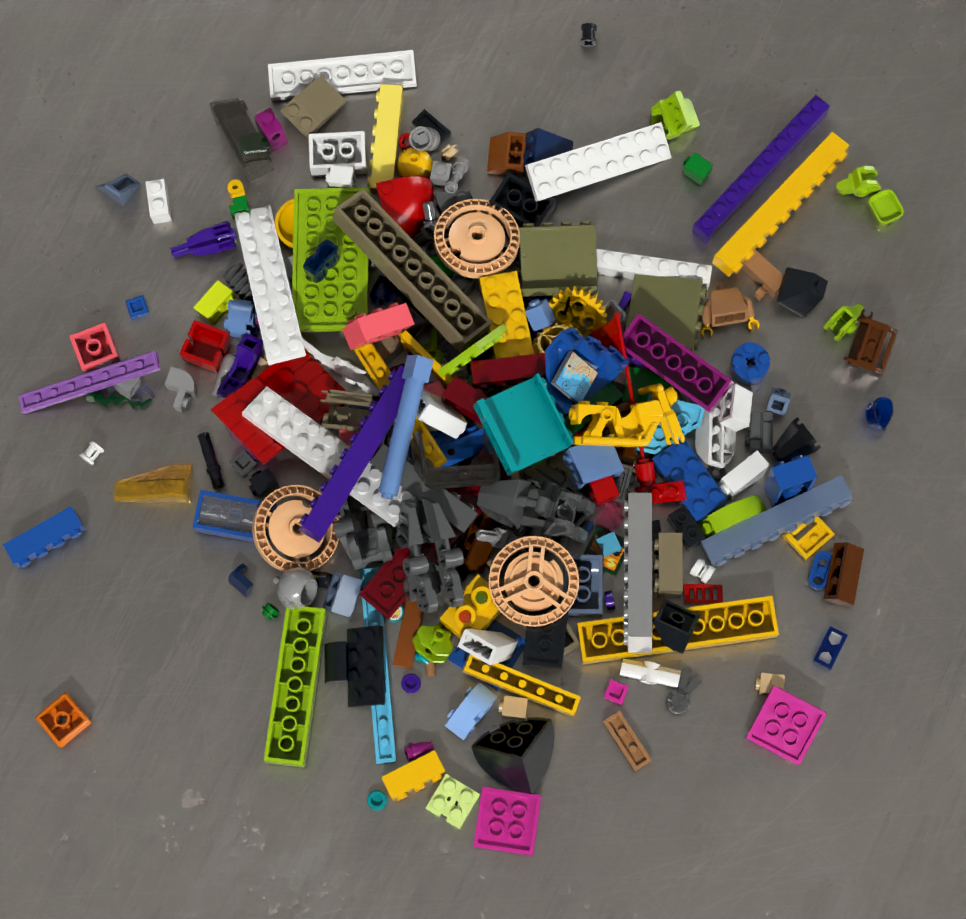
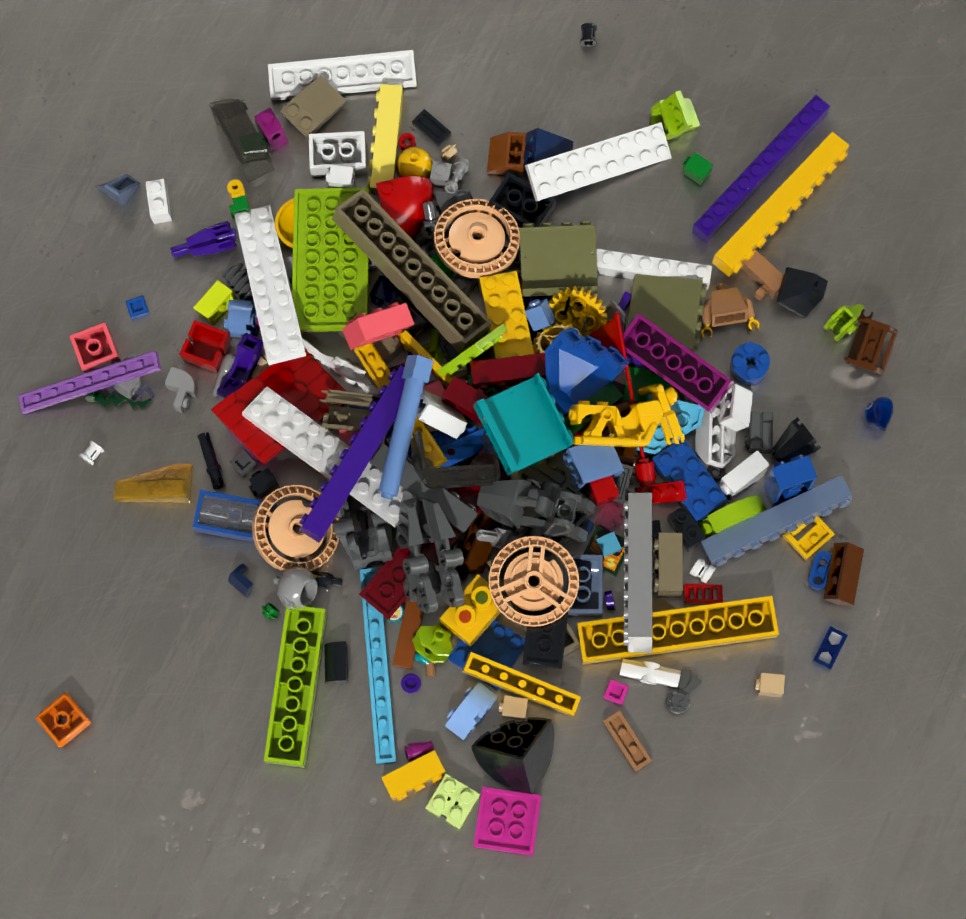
blue brick [3,506,86,568] -> none
brick [303,239,341,283] -> none
sand blue brick [322,571,363,617] -> none
black plate [347,625,385,708] -> none
teal tile [367,790,387,811] -> none
light grey wheel [409,126,440,152] -> none
white slope [457,629,518,665] -> none
tile [551,351,598,404] -> none
black slope [653,599,700,654] -> none
dark pink plate [745,685,827,765] -> none
sand blue brick [766,388,791,416] -> none
lime hinge [836,166,881,197] -> none
lime piece [869,189,904,226] -> none

